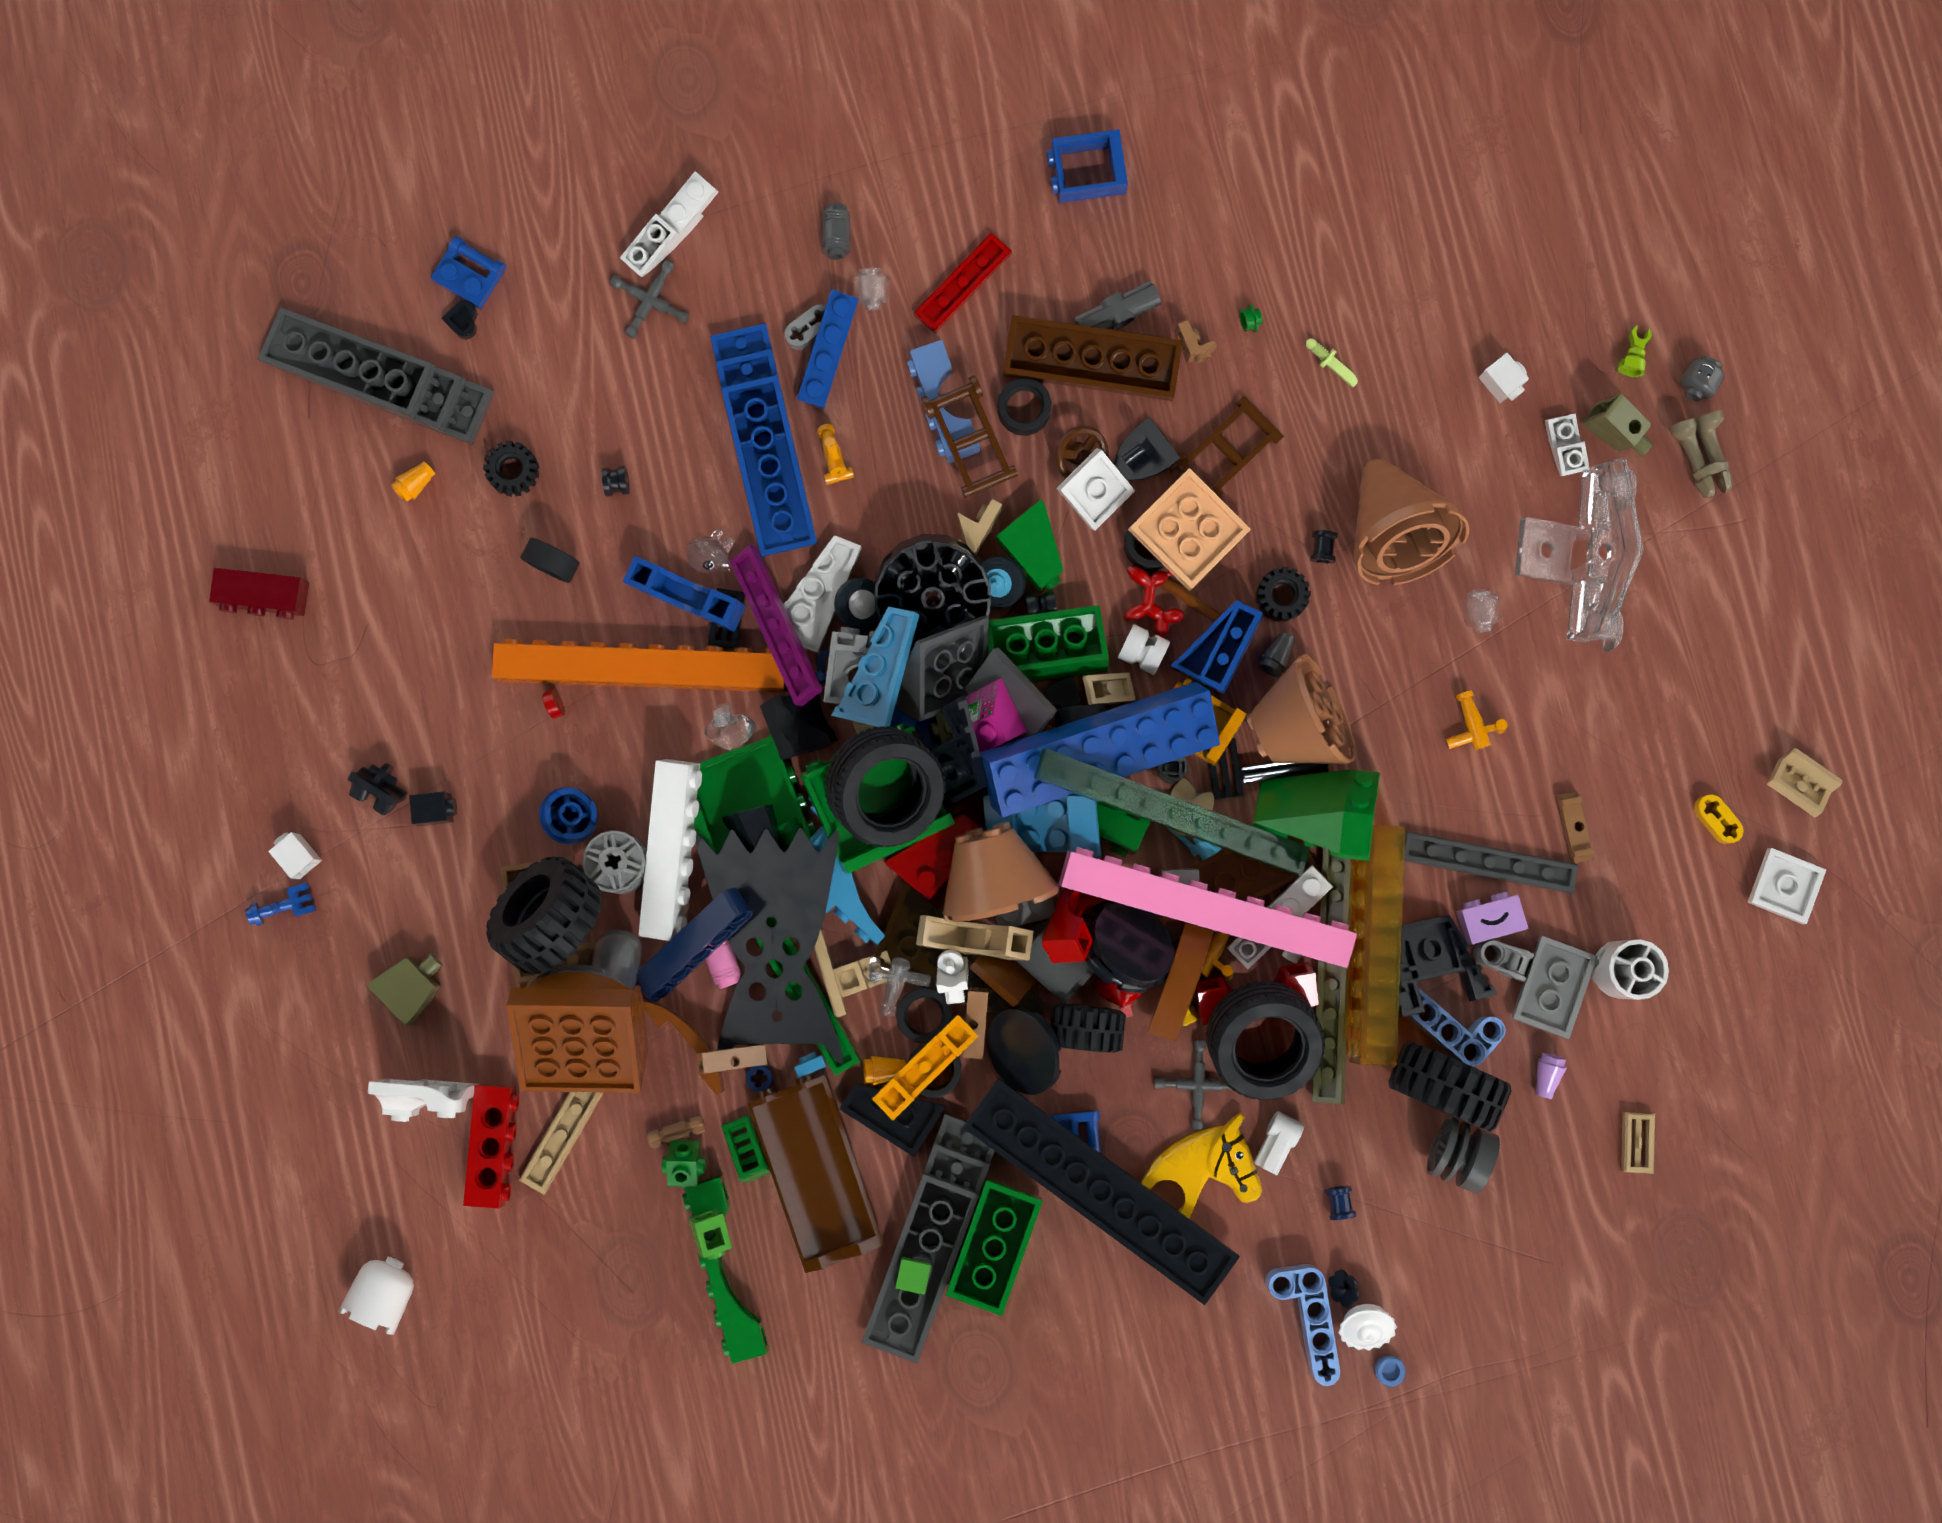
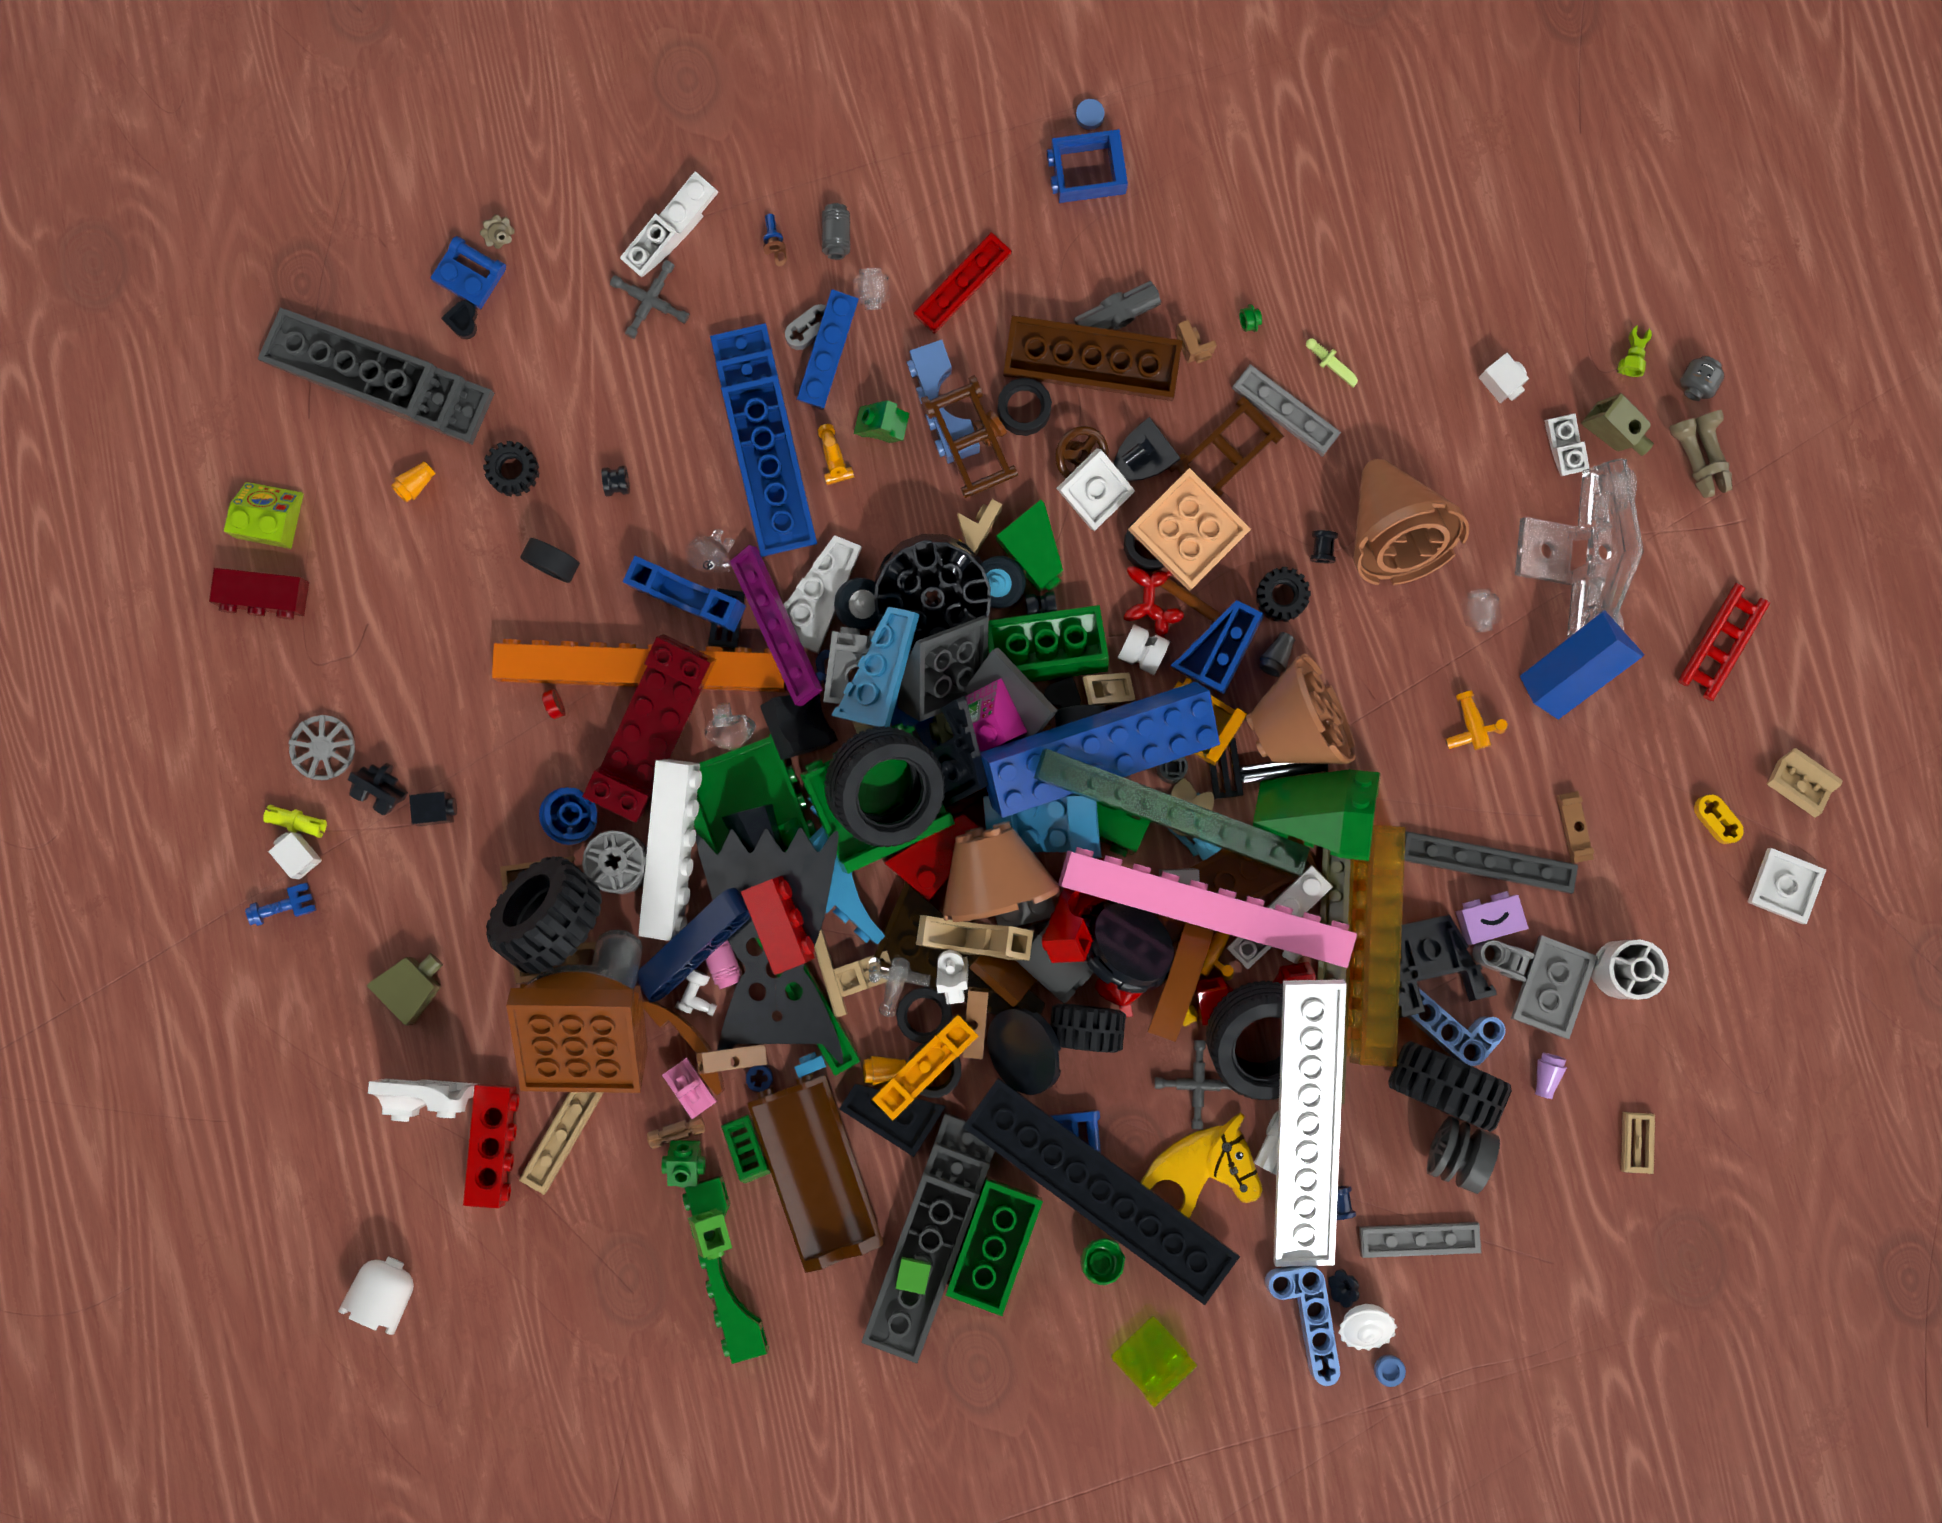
none -> lime slope [224,482,304,549]
none -> neon yellow pin [263,805,327,838]
none -> light grey wheel [288,715,355,780]
none -> dark tan plant [480,214,515,249]
none -> dark red plate [582,634,716,823]
none -> bright pink hips [662,1057,718,1119]
none -> white piece [675,970,717,1016]
none -> red brick [741,875,815,975]
none -> piece [763,214,787,266]
none -> green brick [854,400,910,443]
none -> dark orange wheel [972,410,1007,447]
none -> medium blue tile [1076,99,1105,130]
none -> green hair [1080,1238,1125,1286]
none -> clear neon green bracket [1111,1316,1198,1408]
none -> light grey tile [1232,364,1341,457]
none -> white plate [1273,979,1346,1267]
none -> light grey tile [1359,1222,1481,1258]
none -> blue slope [1520,610,1645,720]
none -> red bar [1678,583,1770,701]

